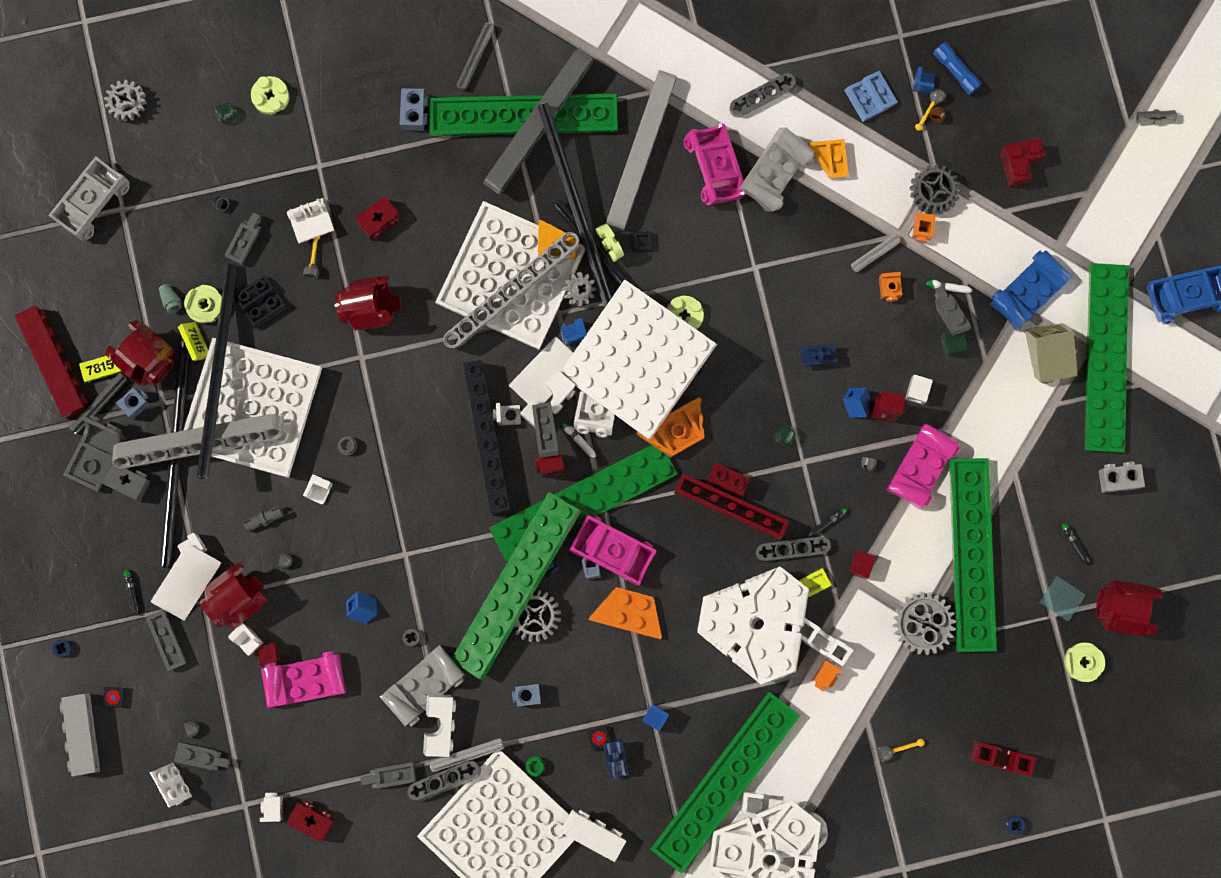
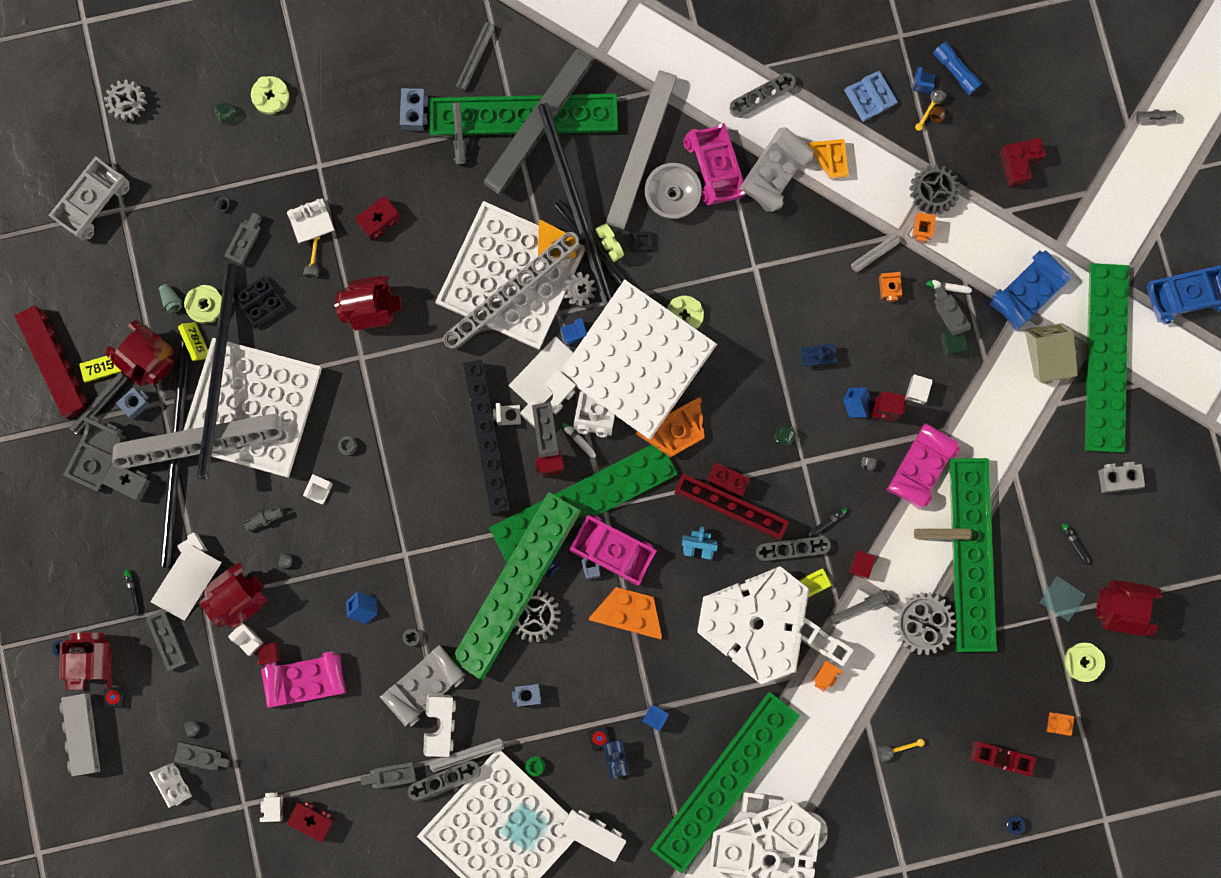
none -> dark red piece [59,632,112,690]
none -> dark grey pin [453,102,468,164]
none -> clear light blue piece [500,803,546,851]
none -> light grey dish [645,163,702,219]
none -> dark azure hips [682,526,717,559]
none -> dark grey pin [830,589,891,623]
none -> dark tan axle [914,529,972,539]
none -> orange brick [1047,712,1074,736]

